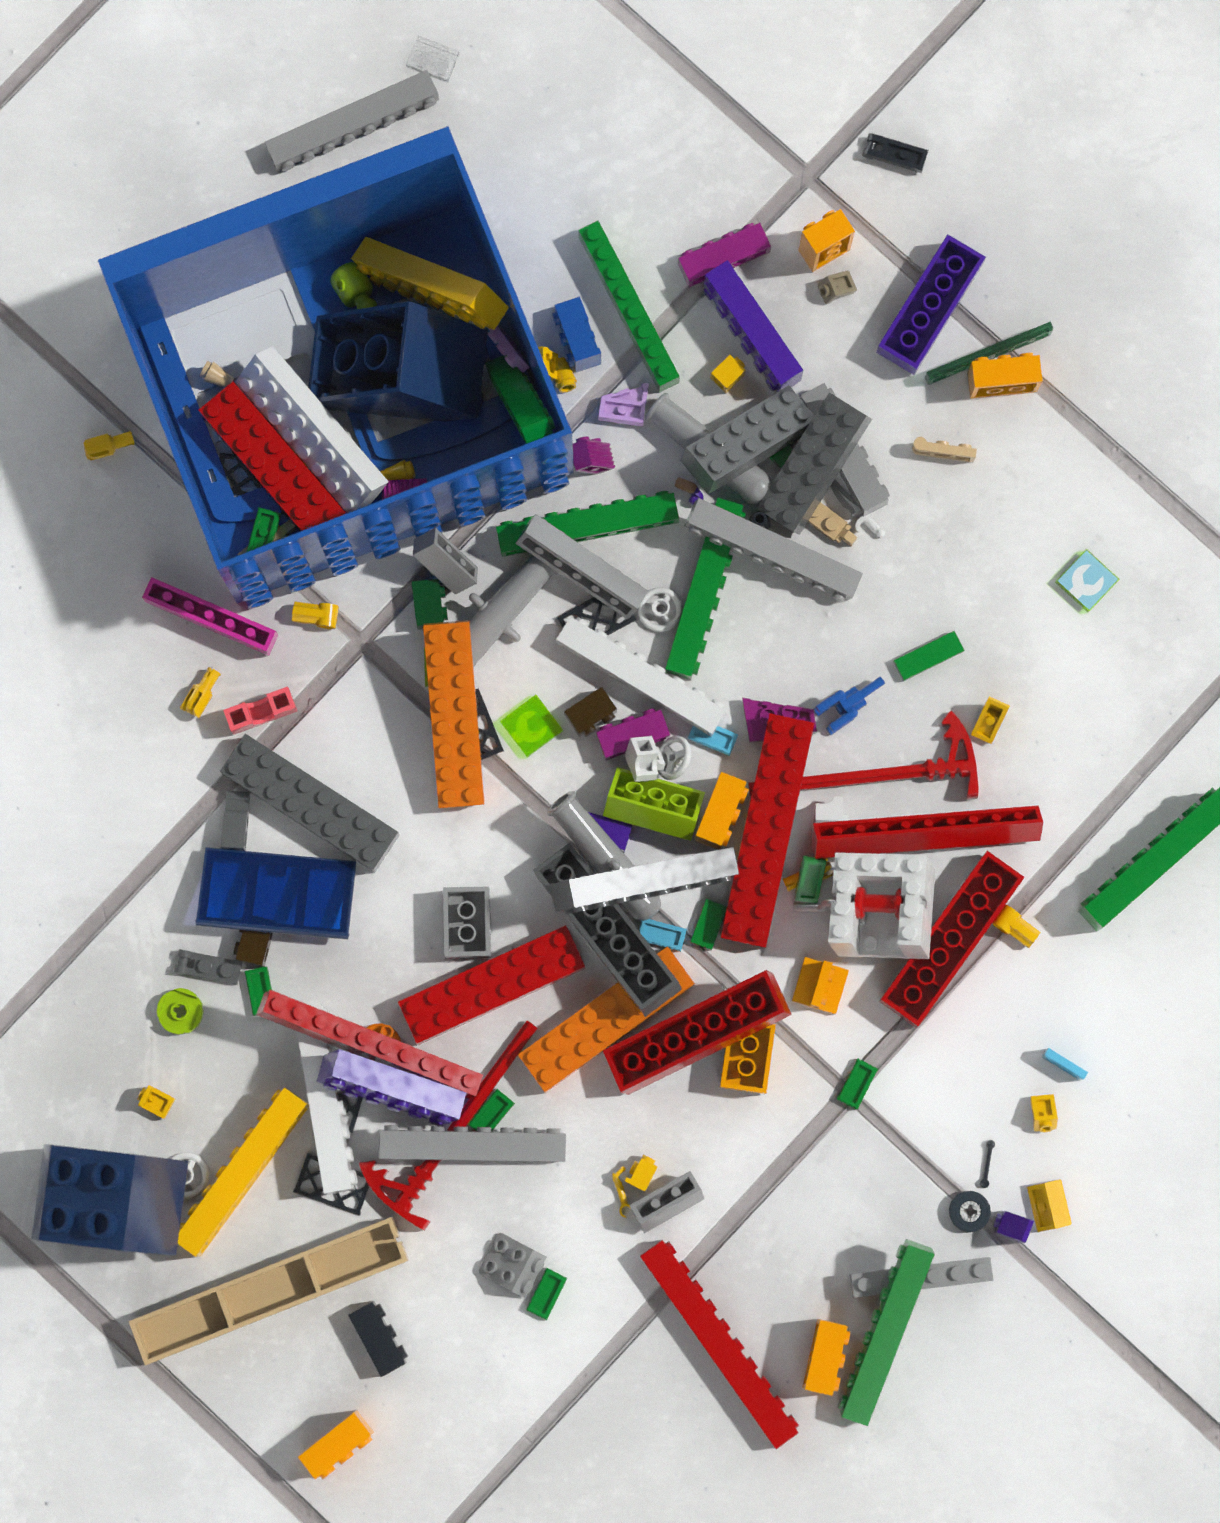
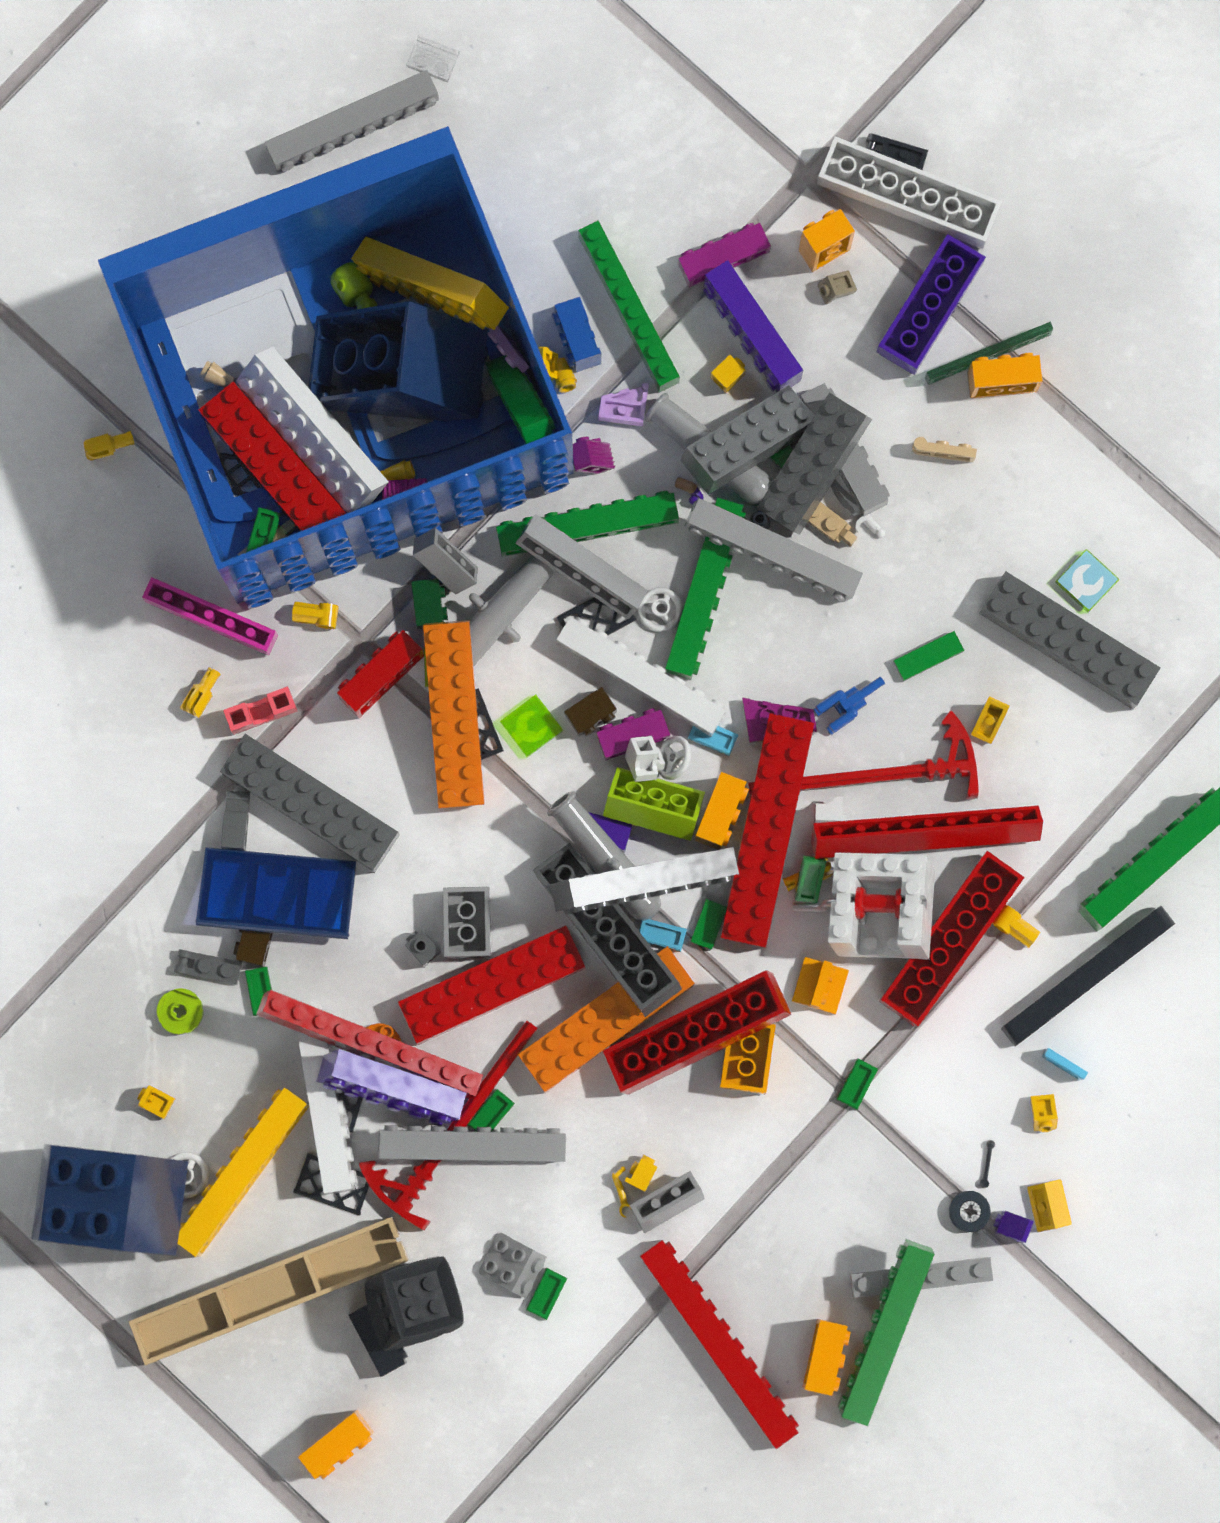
none -> red brick [337,630,424,719]
none -> black piece [365,1256,464,1351]
none -> dark grey brick [405,930,441,967]
none -> white brick [817,136,1002,249]
none -> dark grey brick [979,571,1161,709]
none -> black beam [1001,905,1176,1047]

